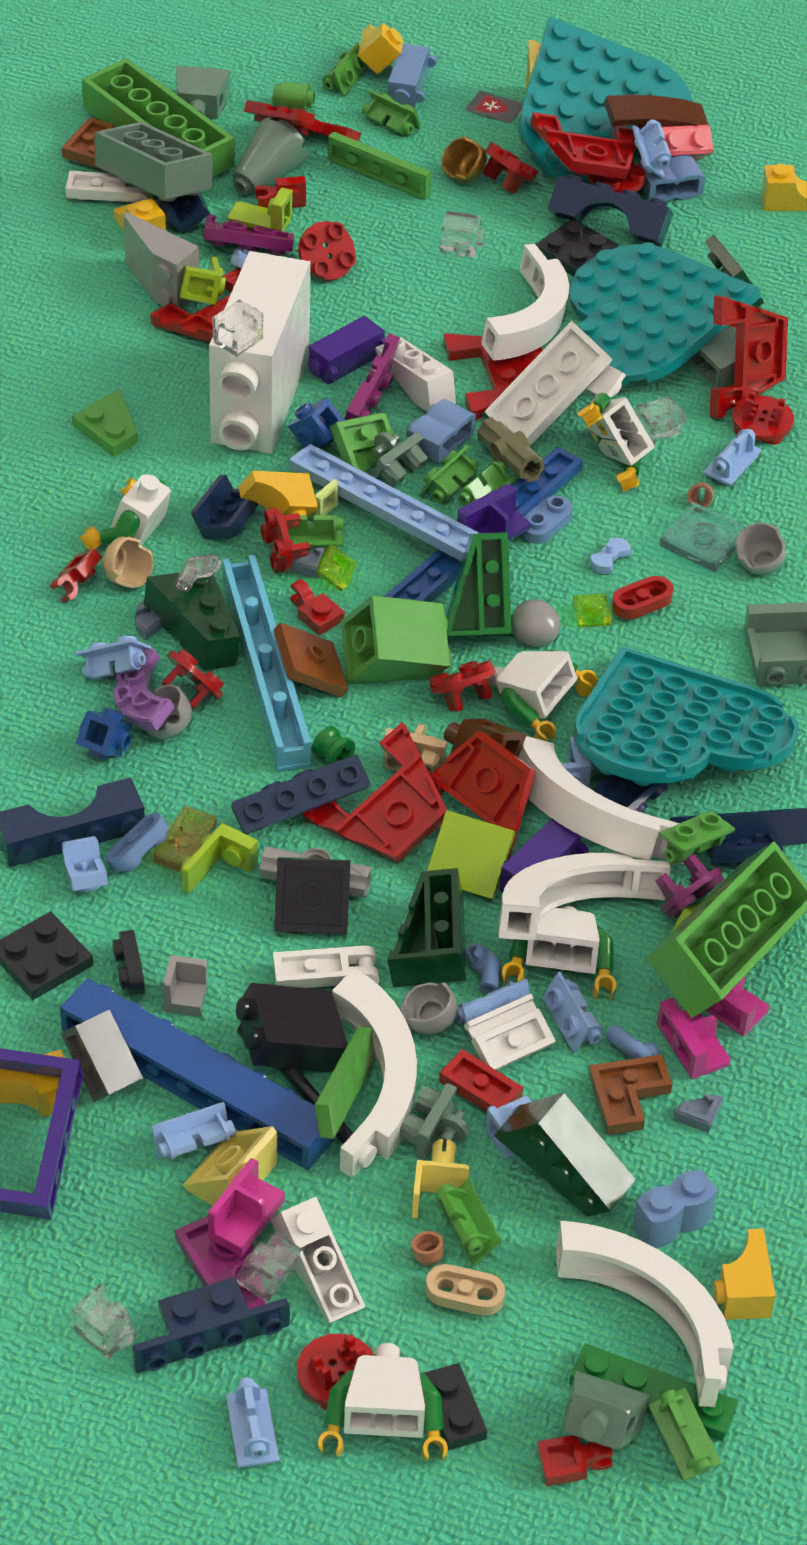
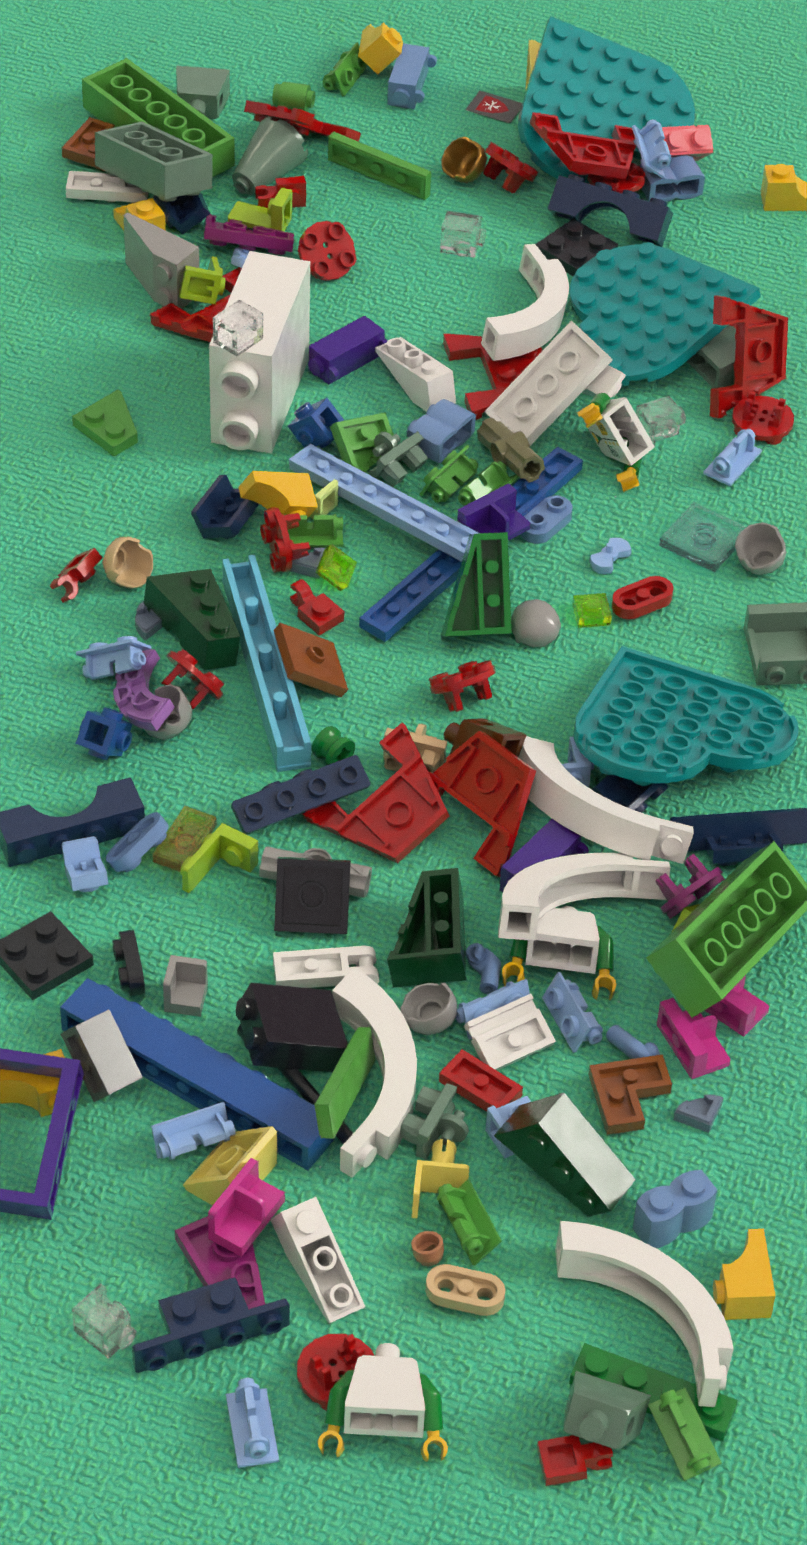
white torso [79,475,171,550] -> none
clear arm [175,554,221,591] -> none
clear brick [236,1232,303,1303] -> none
bright green slope [341,595,451,684] -> none
magenta wing [344,333,400,420] -> none
bright green hinge [362,90,421,136] -> none
black plate [422,1363,487,1451] -> none
lime tile [427,810,516,900] -> none
white torso [489,650,597,742] -> none
reddish brown slope [603,95,709,129] -> none
bright green hinge [659,810,736,864] -> none
nougat hinge [687,482,714,509] -> none
plate [705,235,764,308] -> none

